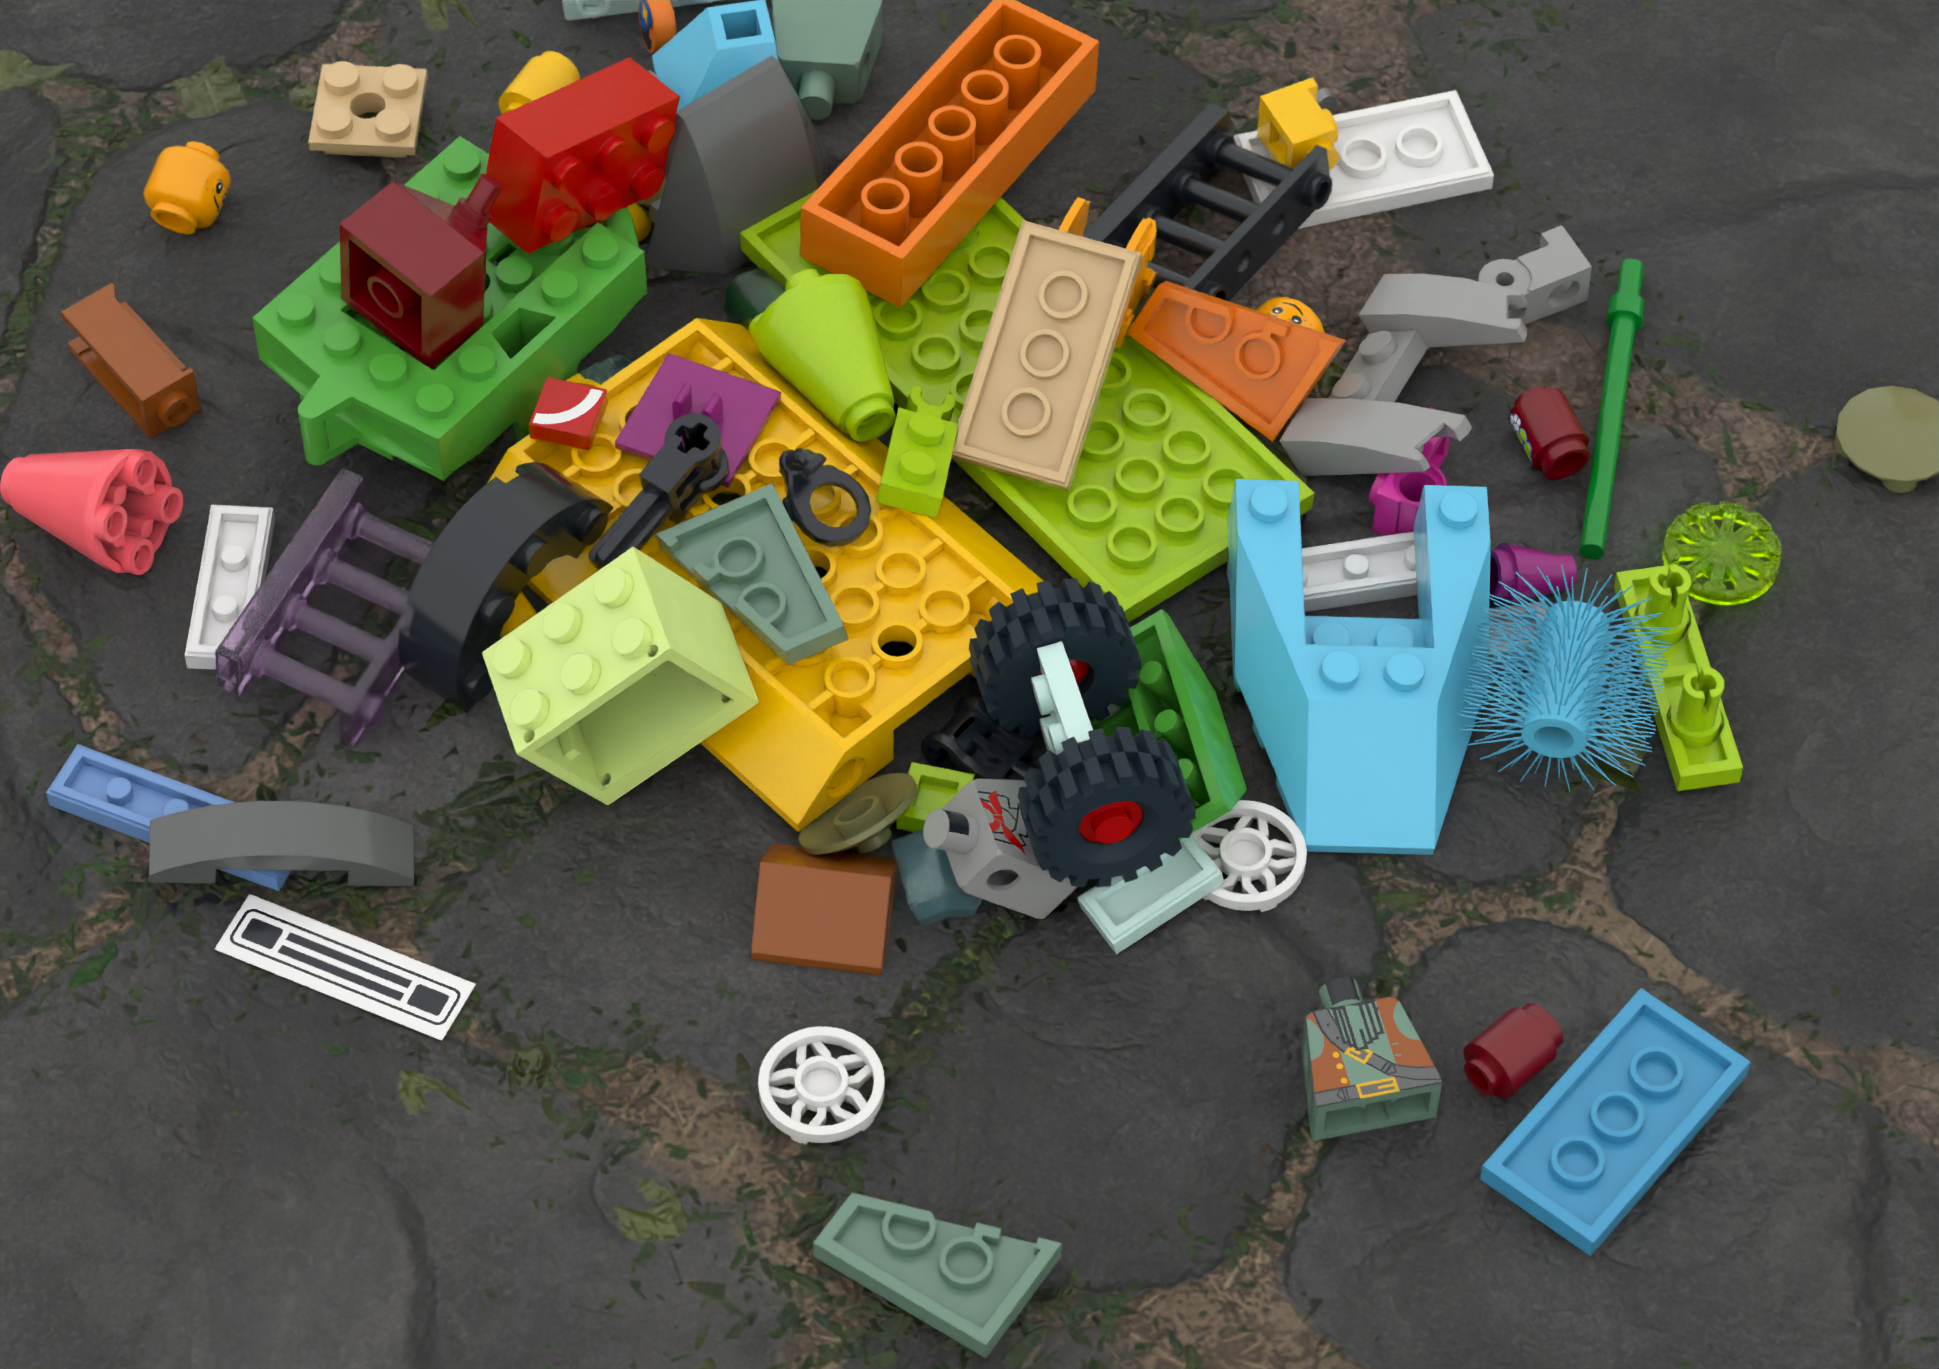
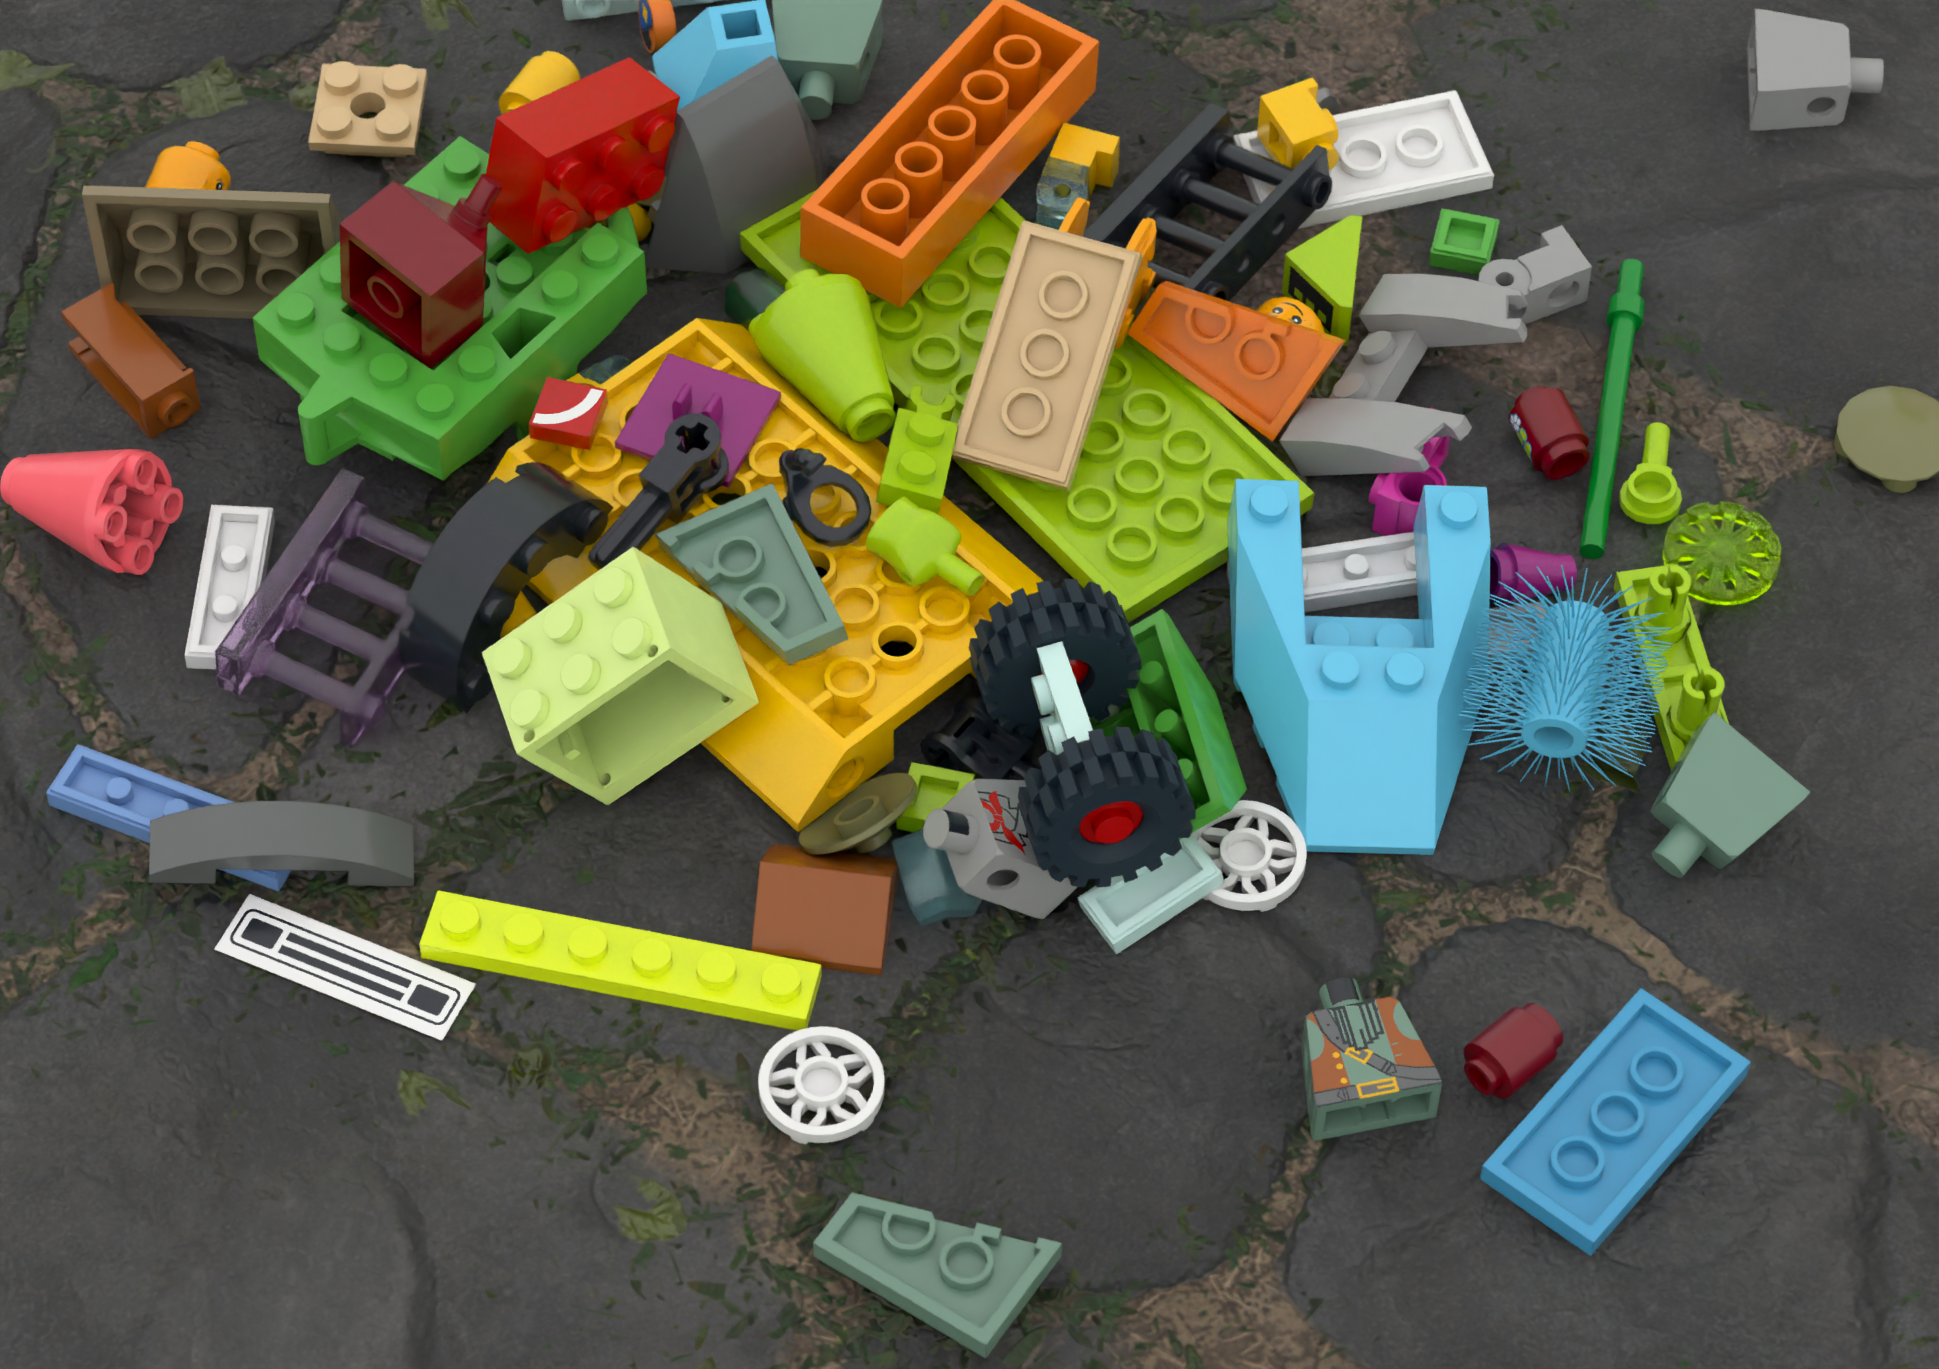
none -> dark tan slope [82,185,344,319]
none -> neon yellow plate [419,891,822,1031]
none -> lime piece [866,497,984,596]
none -> leg [1036,122,1120,231]
none -> lime slope [1282,215,1362,346]
none -> bright green tile [1429,208,1500,275]
none -> lime plate [1619,423,1682,524]
none -> sand green torso [1650,712,1810,878]
none -> light grey torso [1747,9,1884,131]

